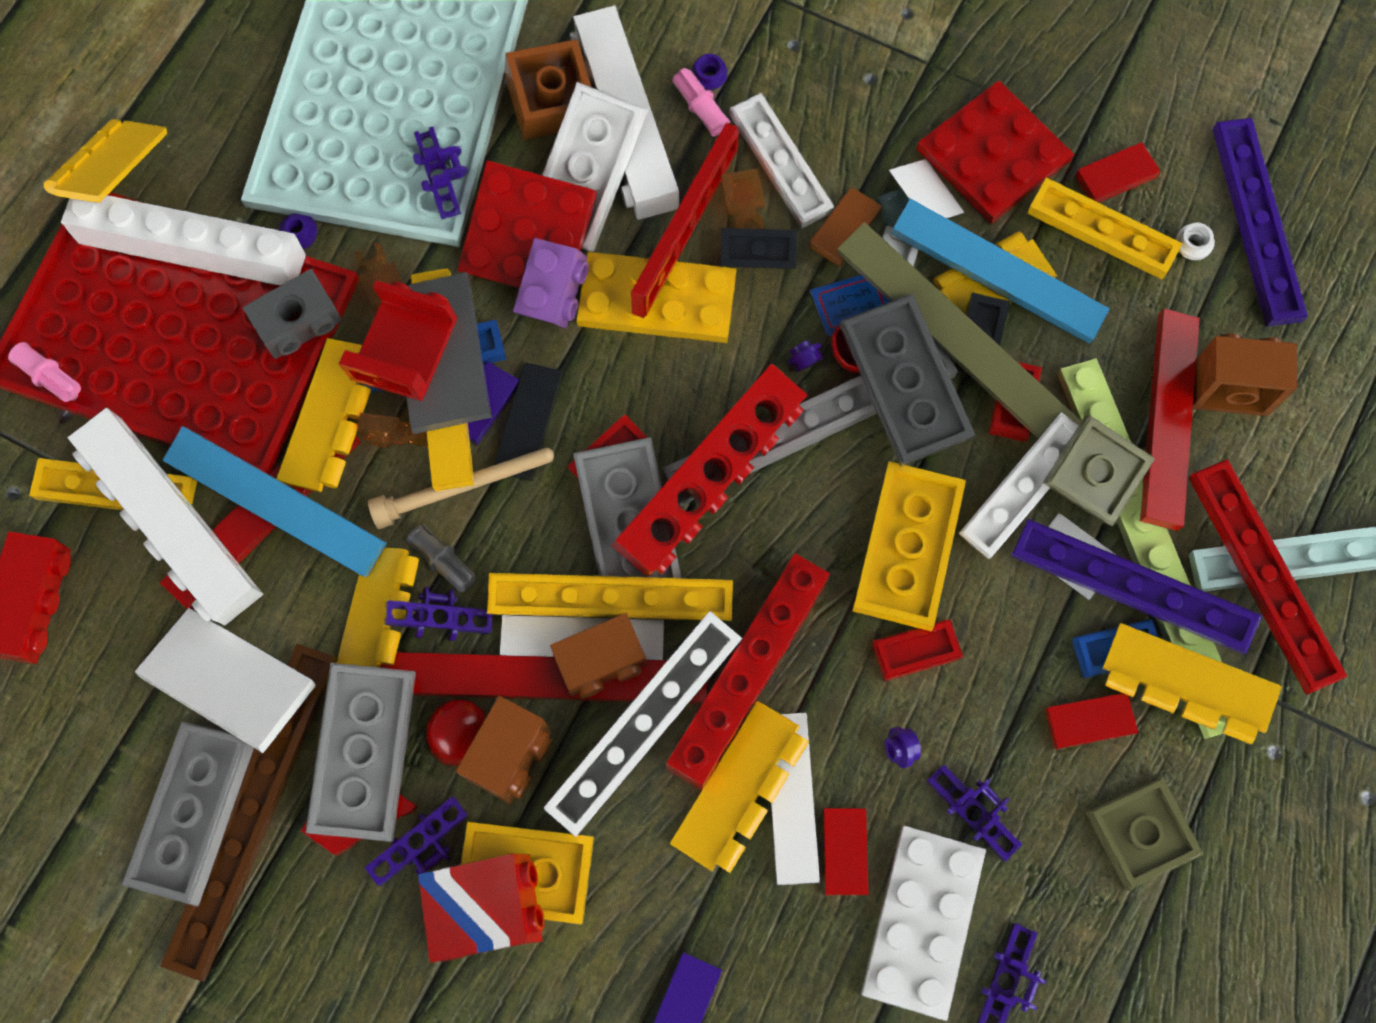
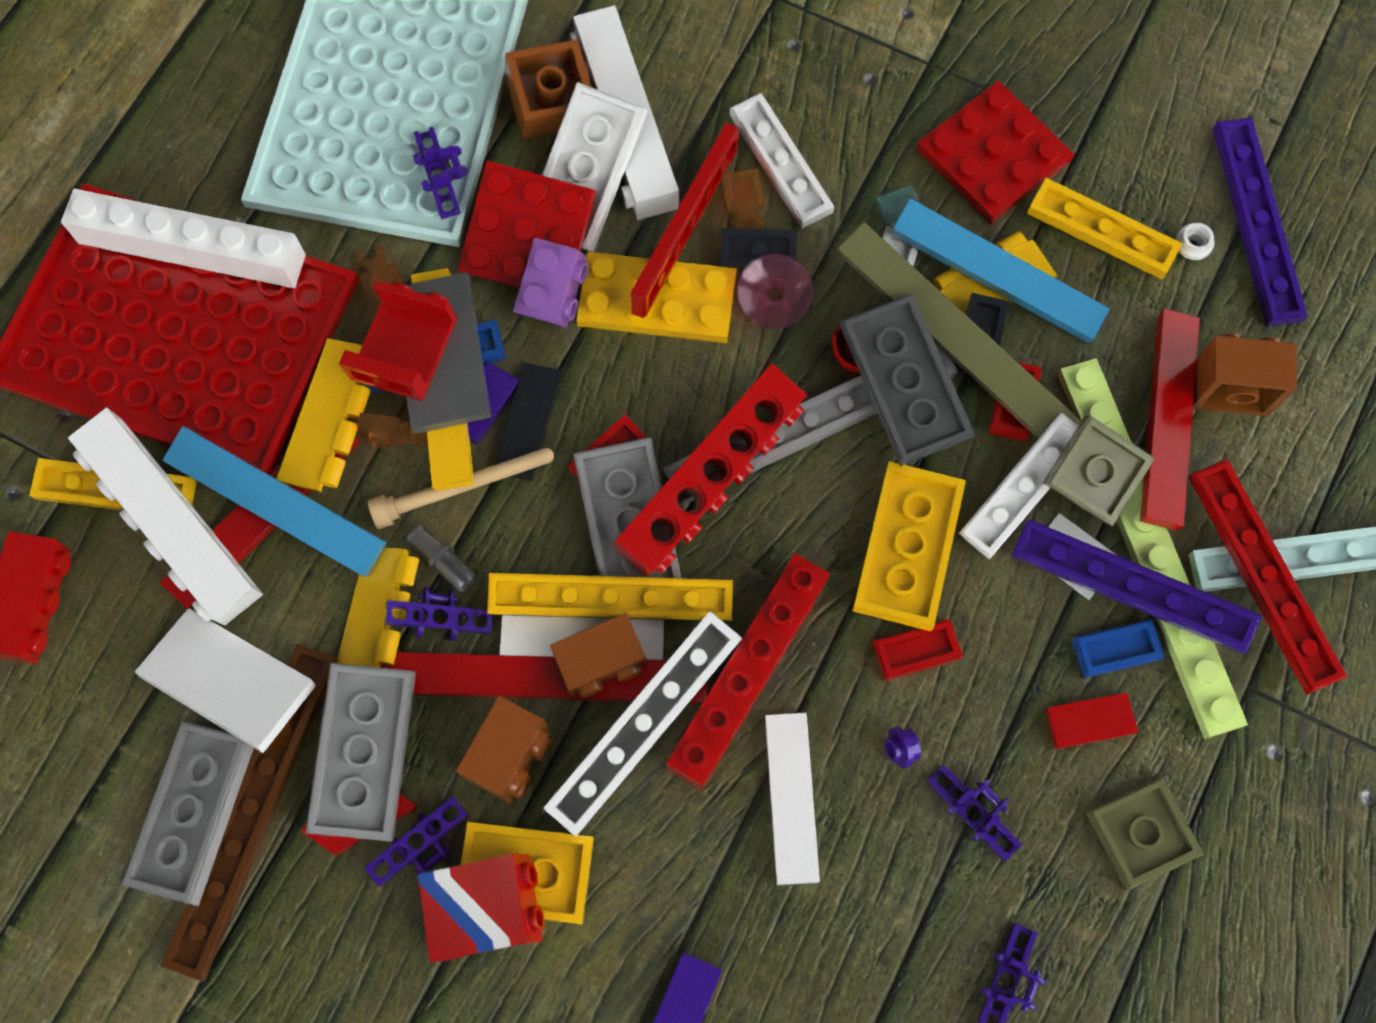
bright pink axle [8,342,81,402] -> none
yellow windscreen [44,119,167,203] -> none
dark grey brick [242,269,342,359] -> none
dark purple plate [279,213,318,250] -> none
red hair [425,699,486,766] -> none
yellow windscreen [670,701,809,873] -> none
bright pink axle [673,68,730,136] -> none
dark purple plate [691,54,727,90] -> none
dark purple plate [786,339,823,373] -> none
dark orange tile [809,187,882,267] -> none
blue sticker [810,275,889,336] -> none
red tile [823,808,869,896] -> none
white plate [861,826,986,1021] -> none
white sticker [889,159,964,218] -> none
red tile [1075,142,1161,203] -> none
yellow windscreen [1102,623,1282,745] -> none
none -> clear pink dish [737,254,813,329]

